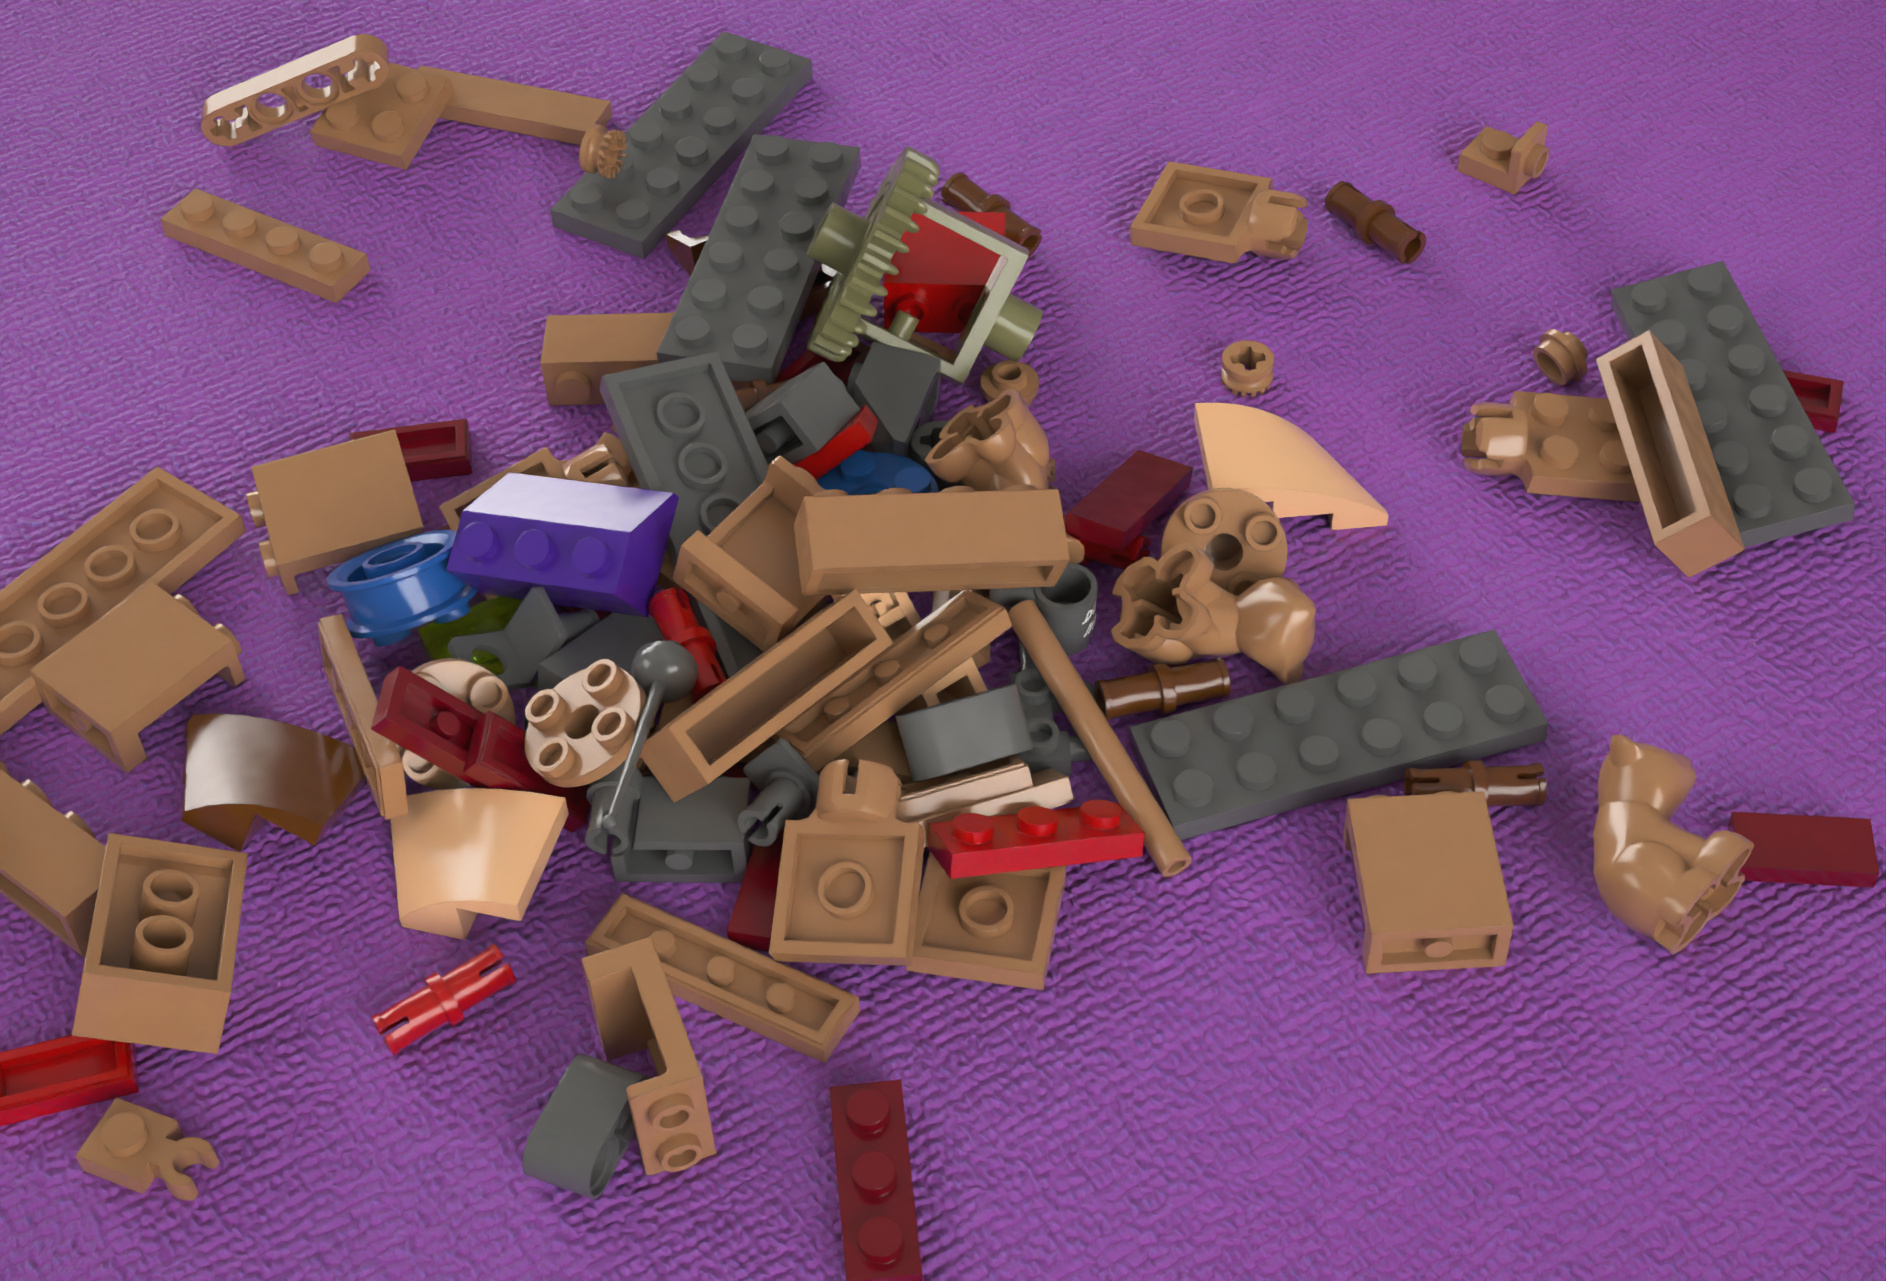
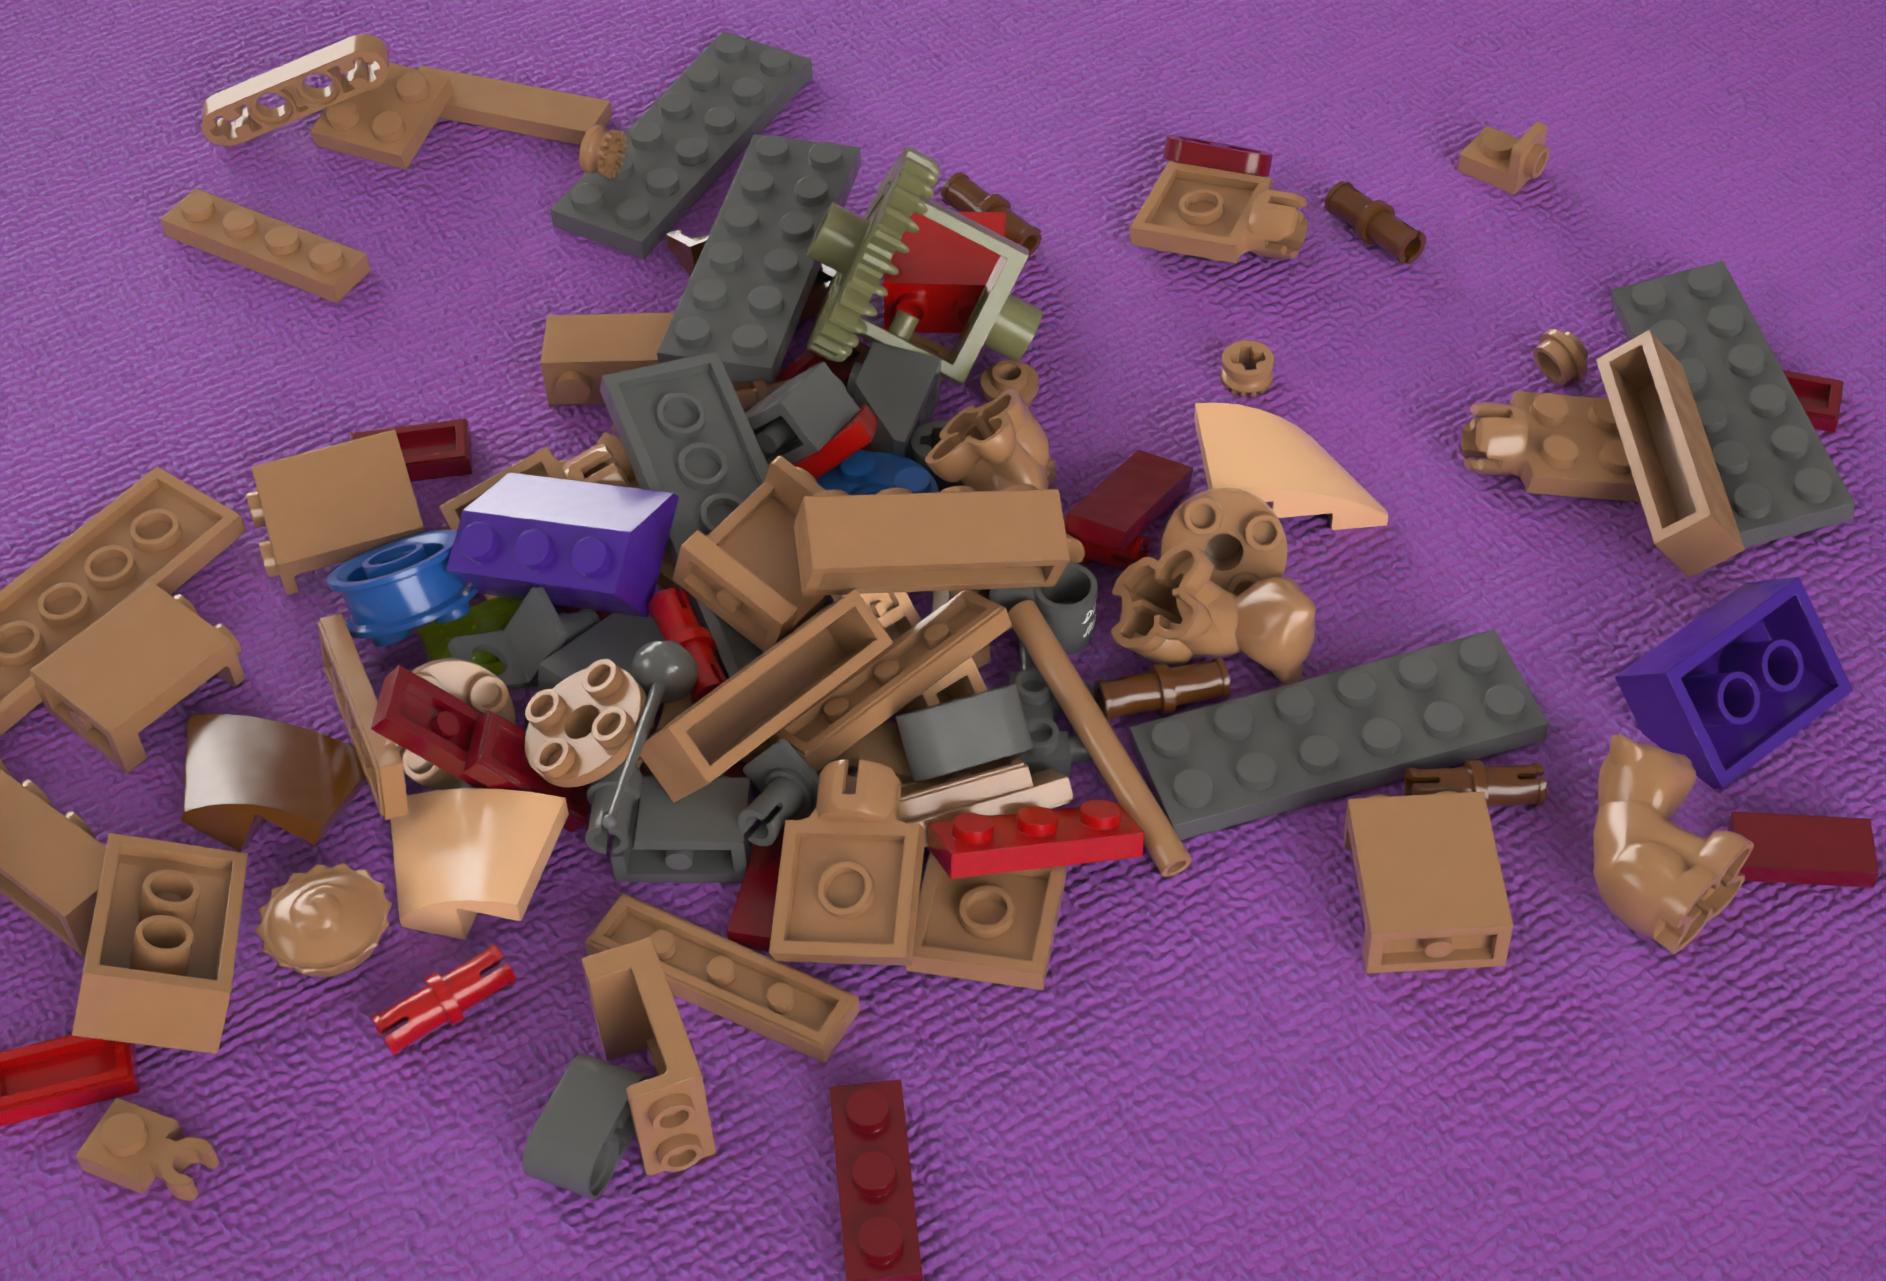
none -> medium nougat piece [255,863,392,978]
none -> dark red plate [1163,135,1273,177]
none -> dark purple slope [1615,577,1853,789]

